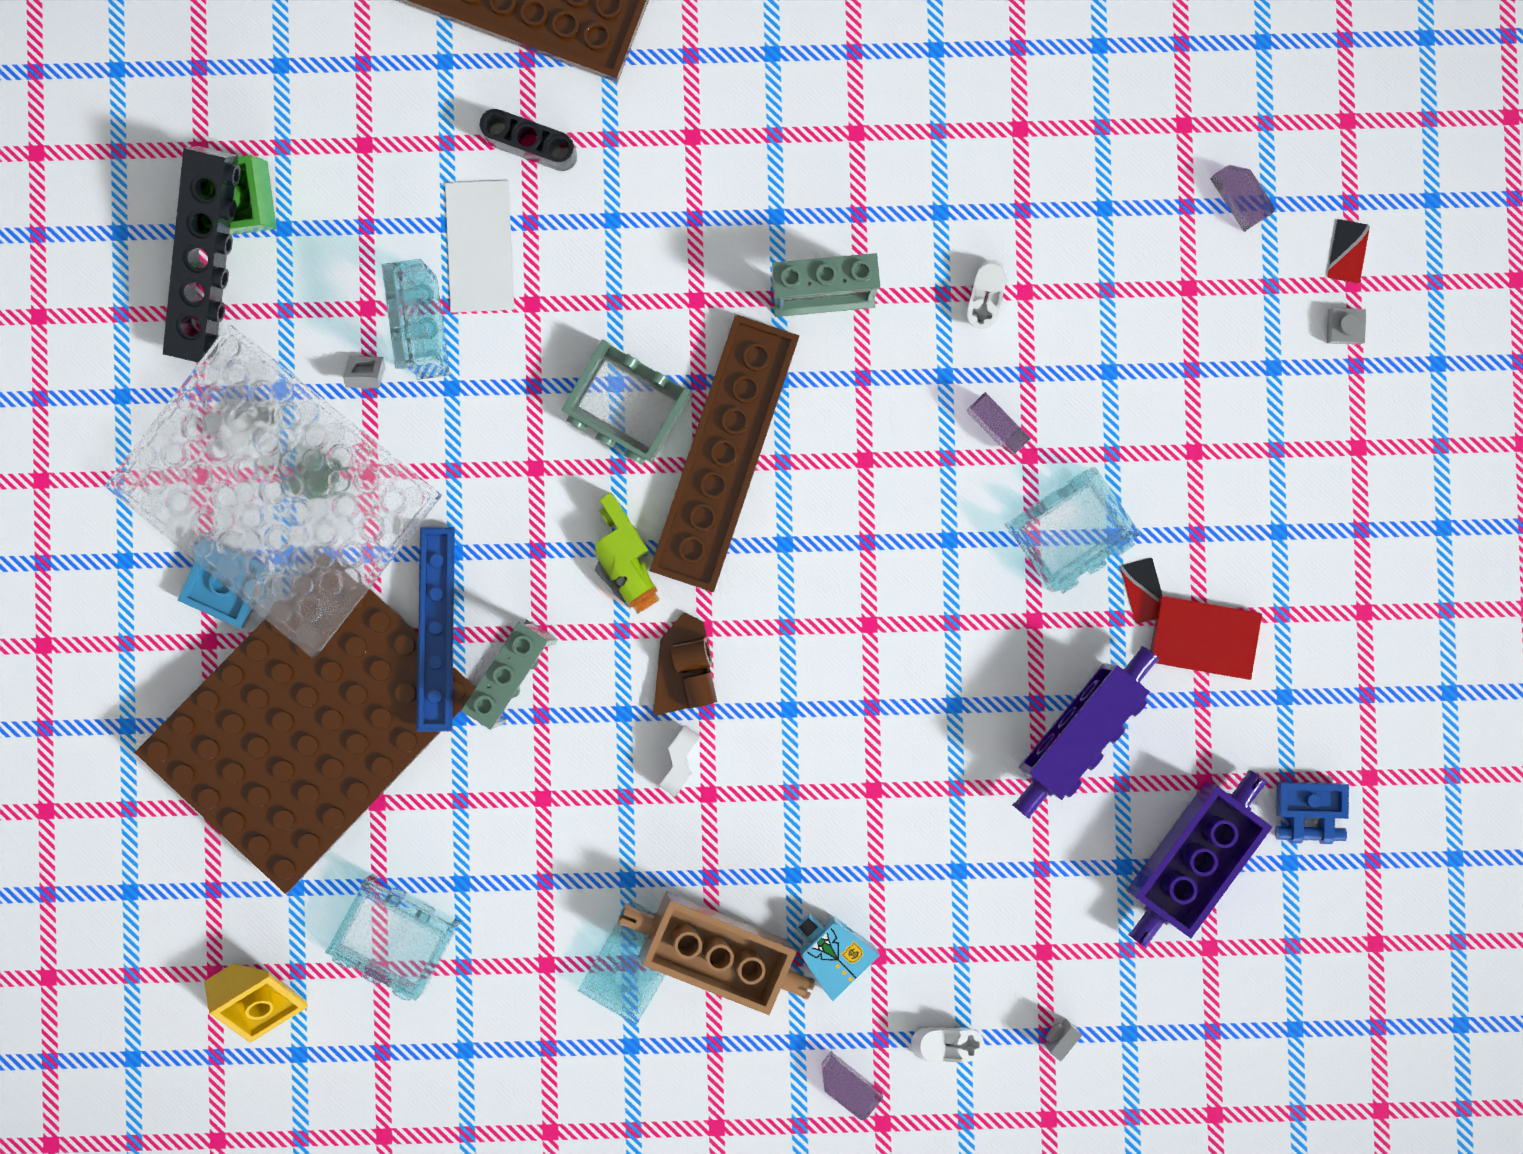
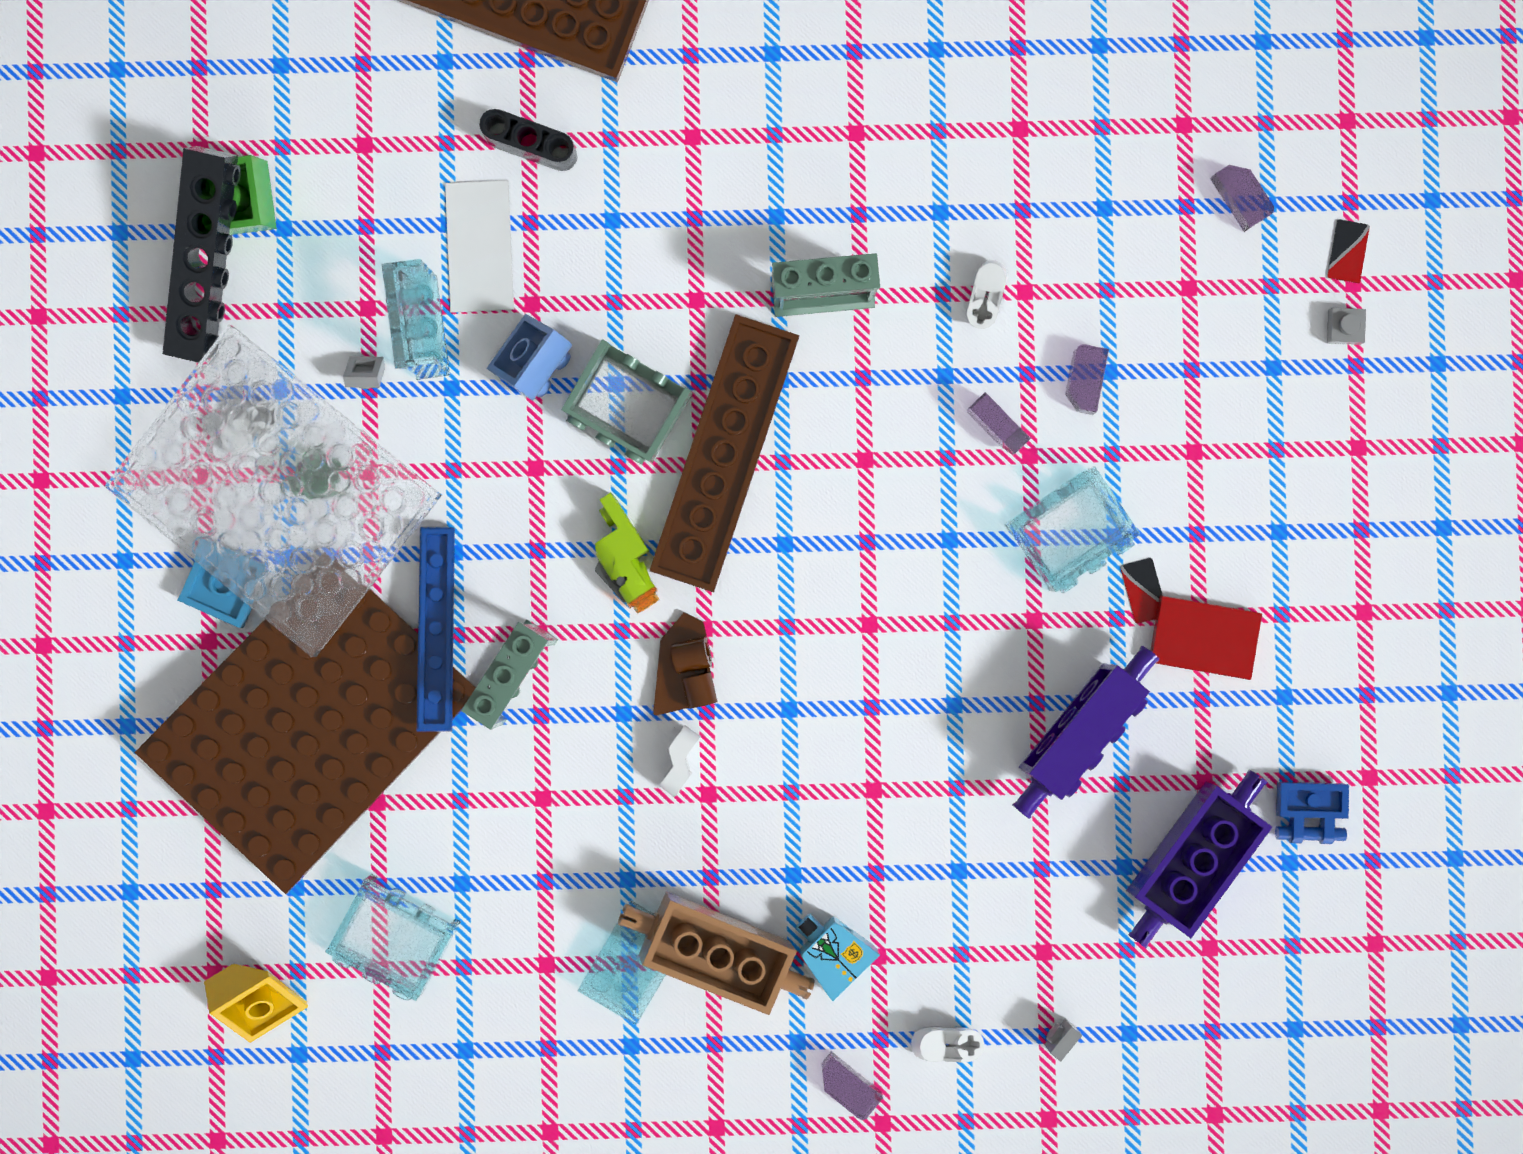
none -> medium blue brick [486,314,573,401]
none -> clear purple piece [1065,344,1109,415]

